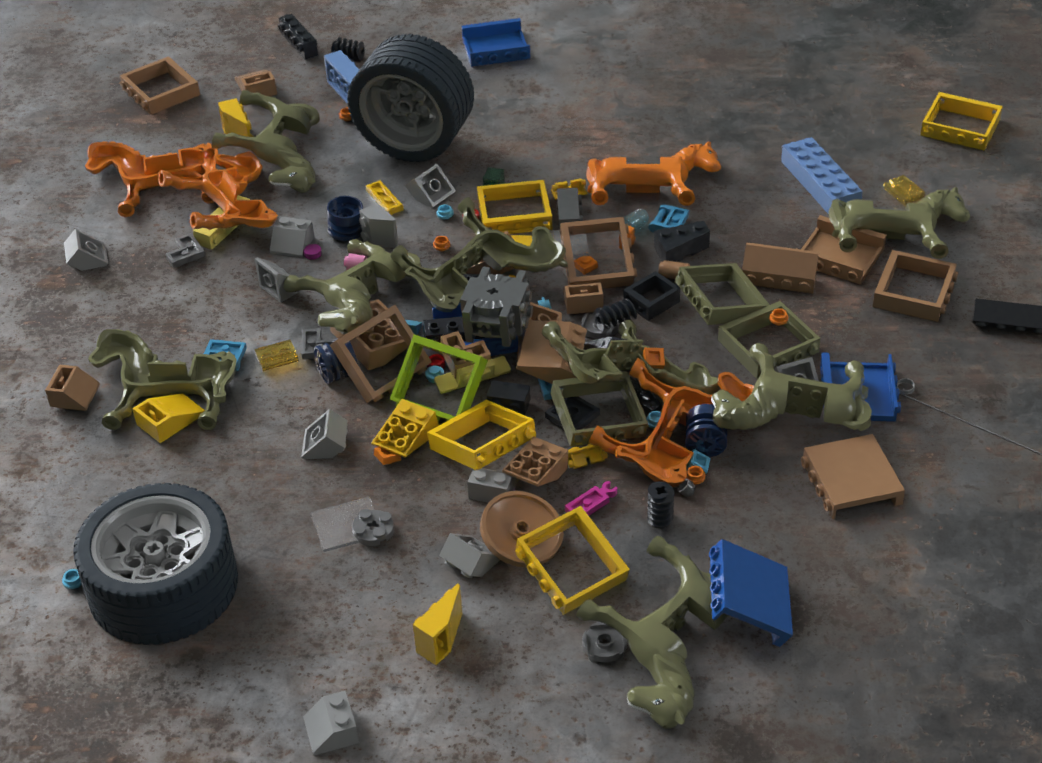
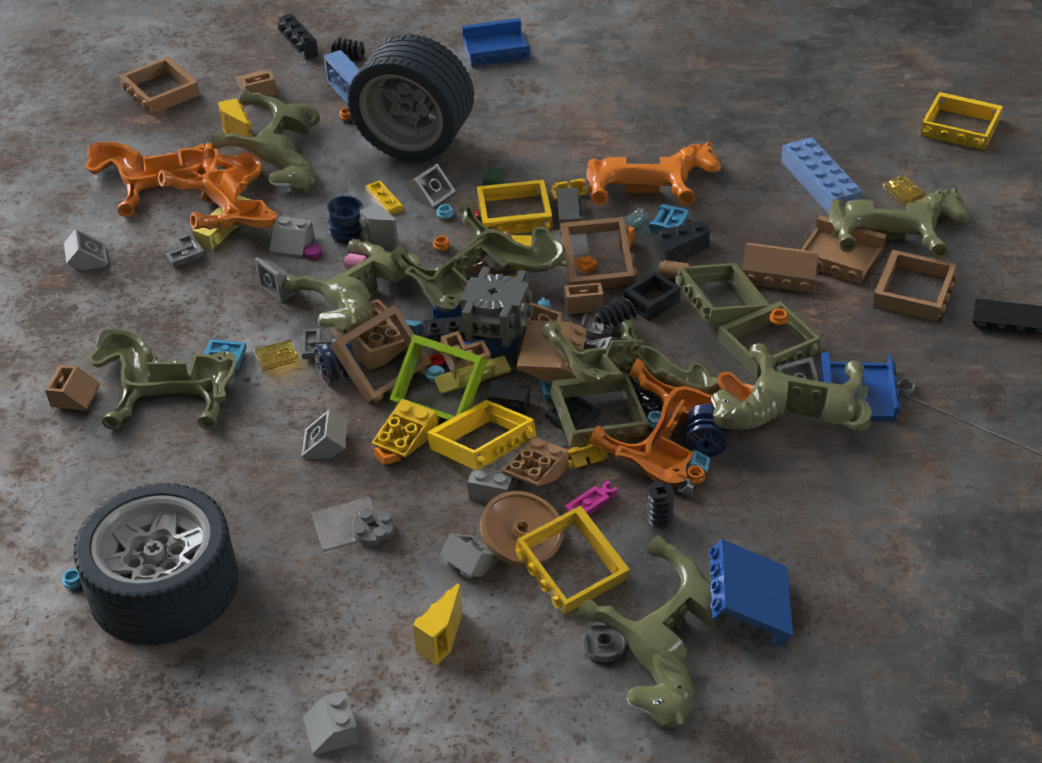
yellow slope [133,393,205,443] -> none
orange plate [643,347,665,369] -> none
medium nougat panel [801,434,905,519] -> none

